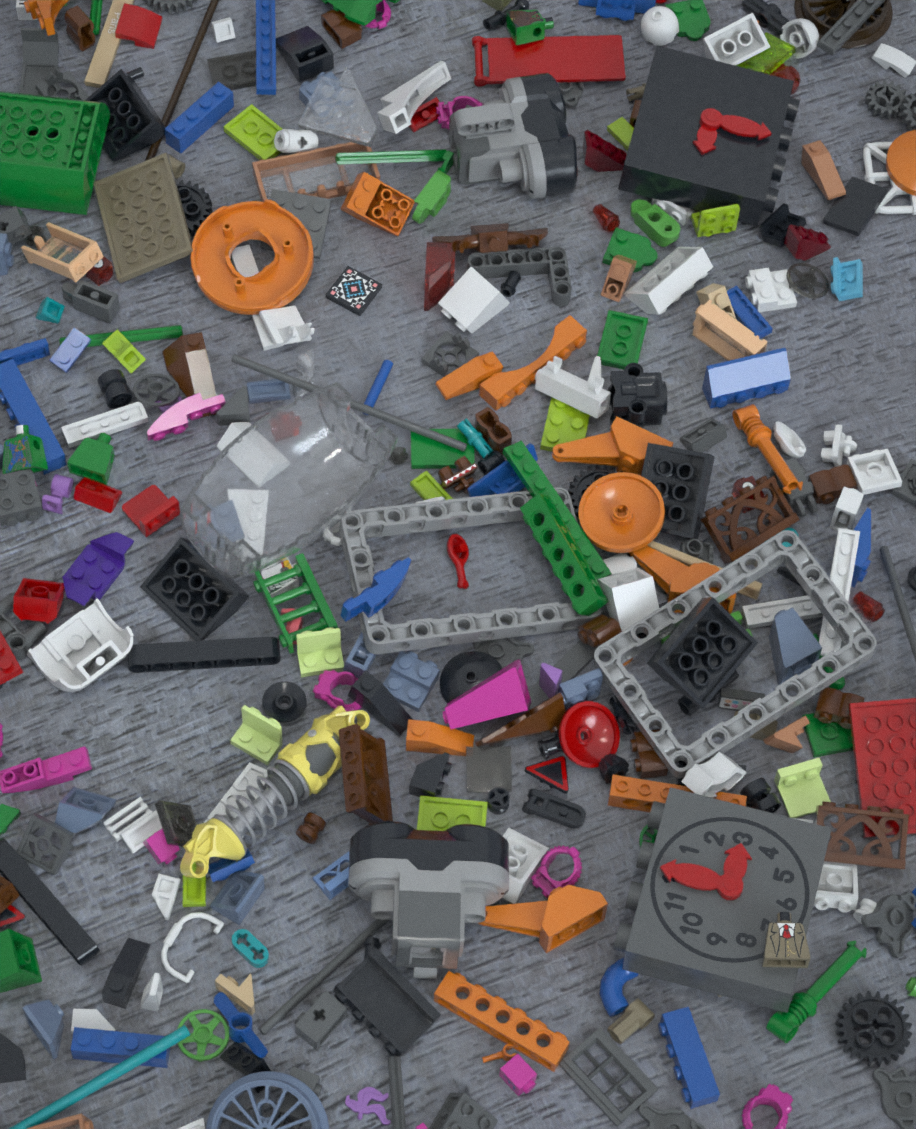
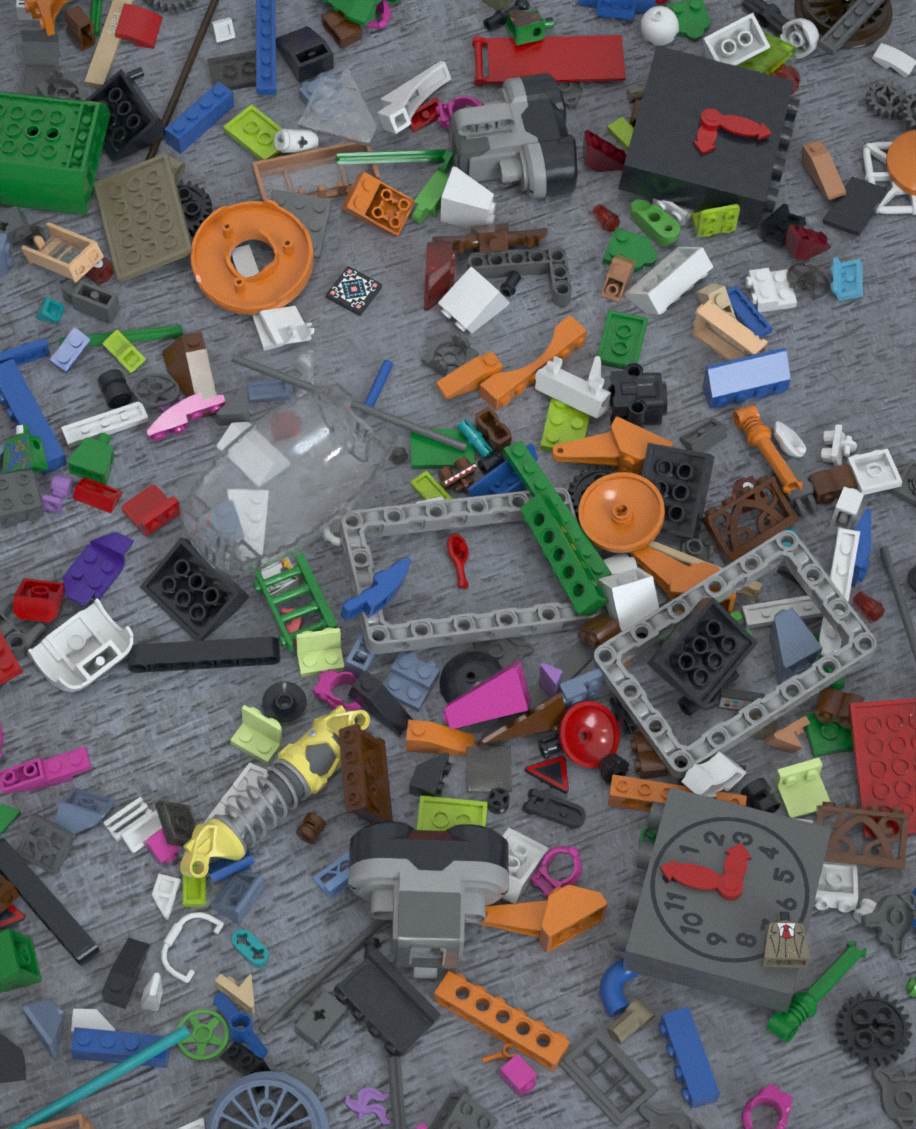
none -> white slope [440,167,496,229]

